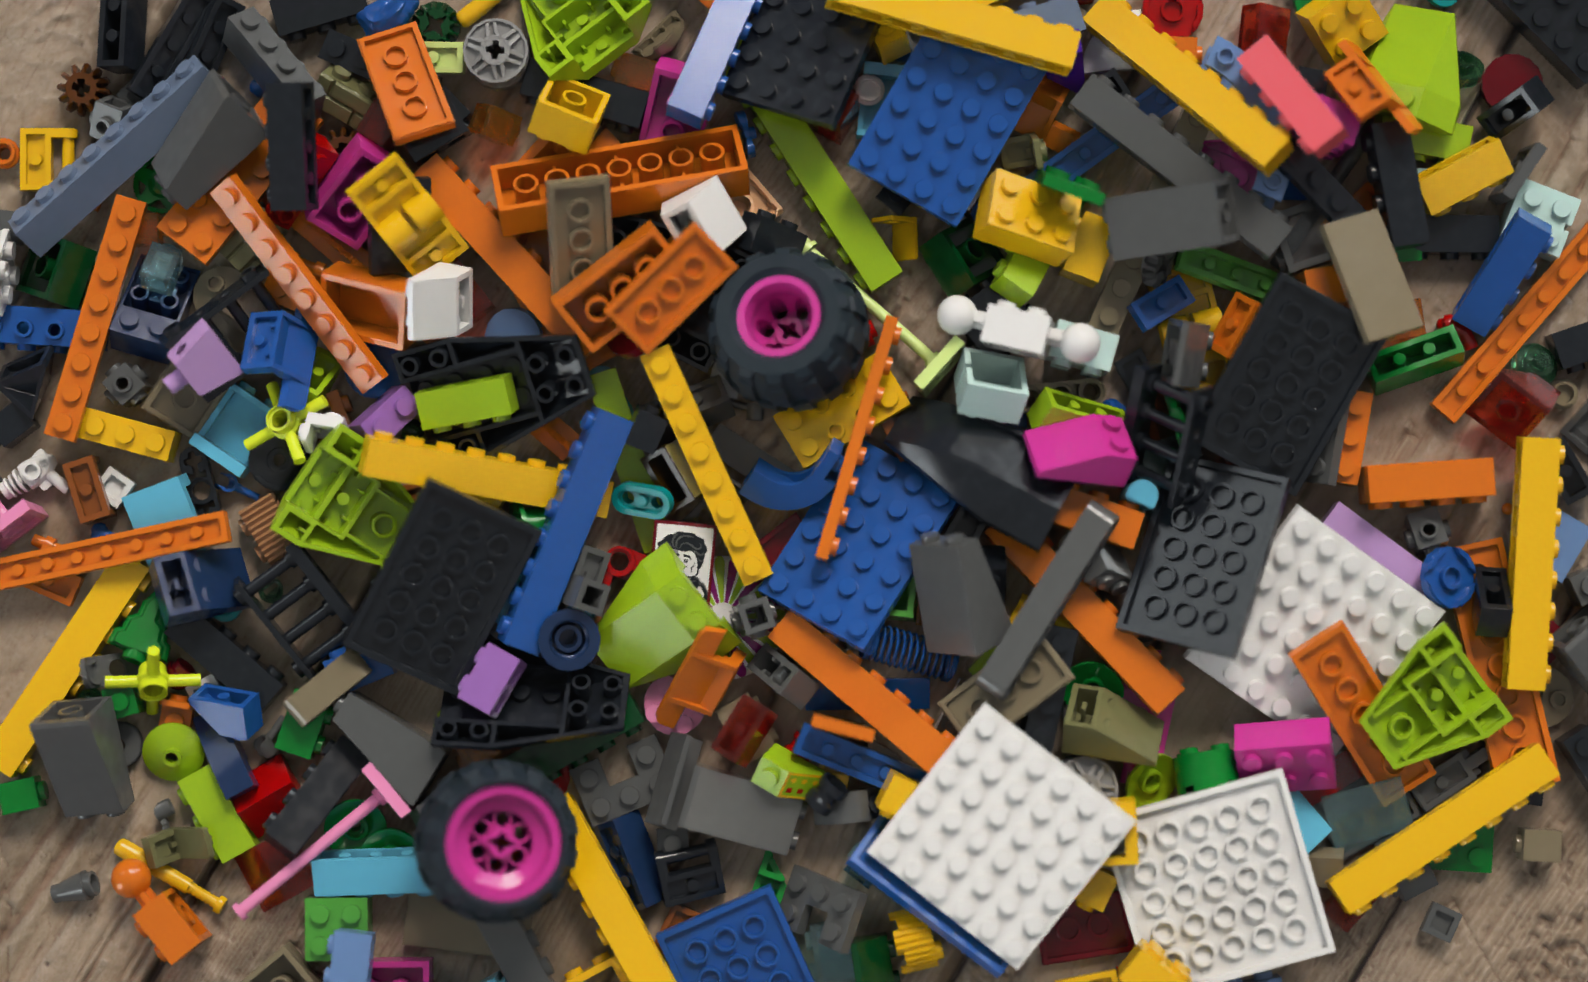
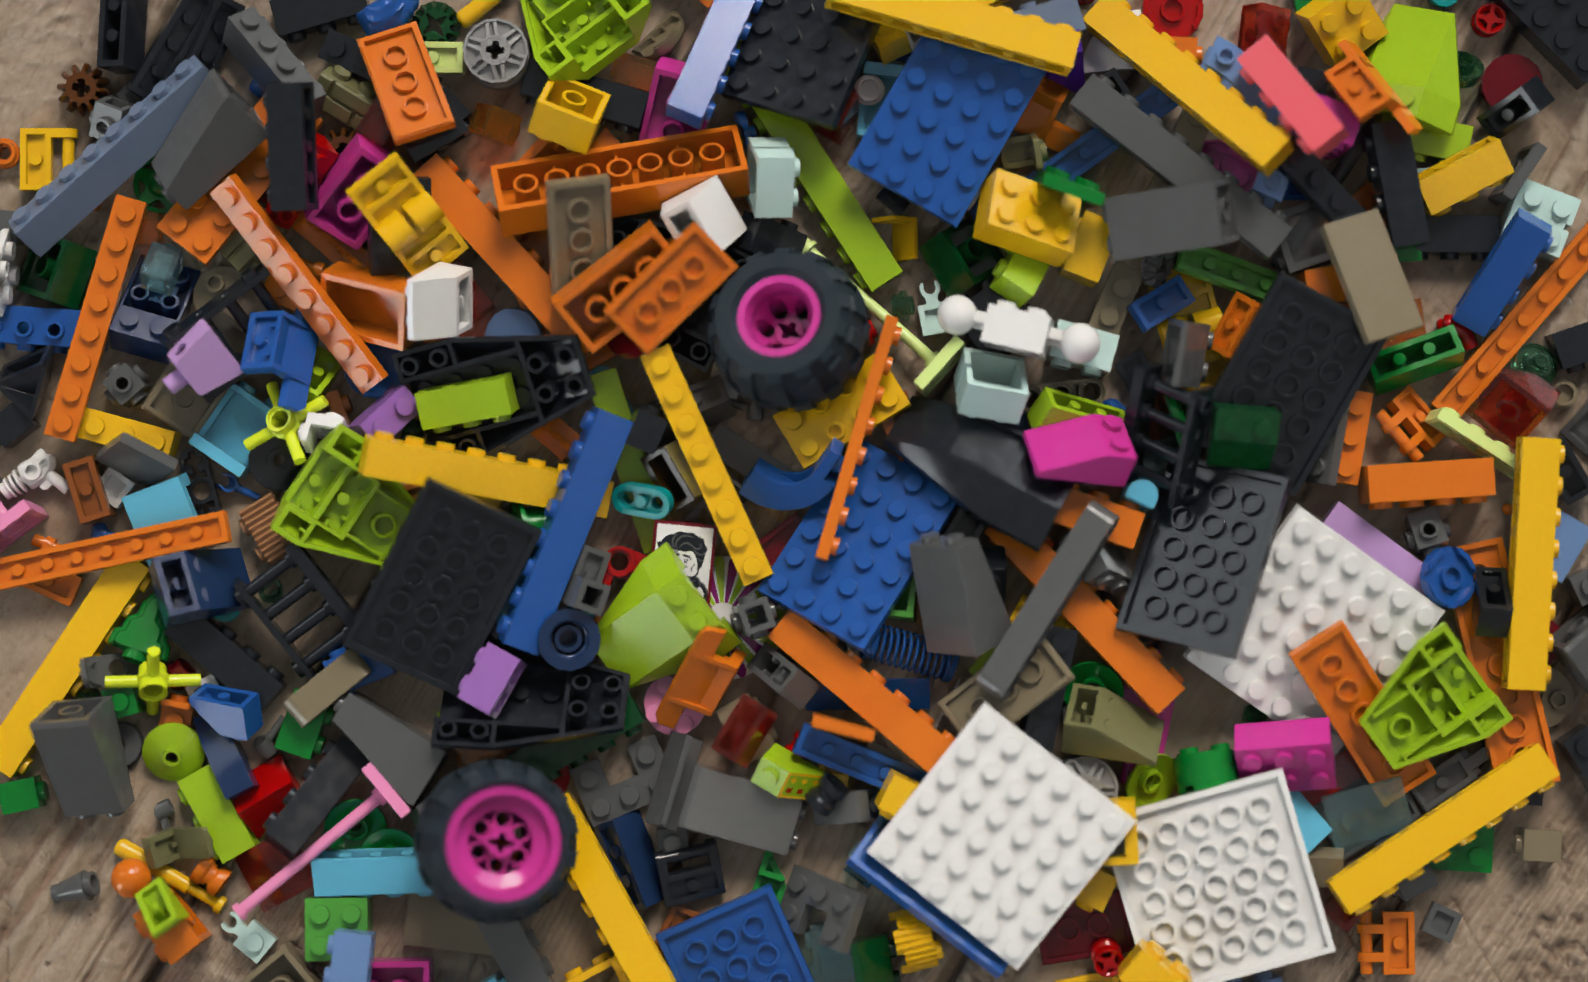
none -> dark grey tile [95,432,178,487]
none -> lime slope [135,876,190,939]
none -> orange wheel [189,857,233,897]
none -> light aqua plate [221,911,278,964]
none -> light aqua piece [745,137,800,218]
none -> clear green plate [892,290,915,322]
none -> light aqua plate [917,280,947,337]
none -> red wheel [1090,938,1124,978]
none -> dark green slope [1205,402,1281,471]
none -> clear green hinge [1242,705,1268,724]
none -> orange plate [1357,911,1415,975]
none -> orange plate [1374,384,1446,462]
none -> yellowish green plate [1425,407,1515,480]
none -> red wheel [1471,3,1506,38]

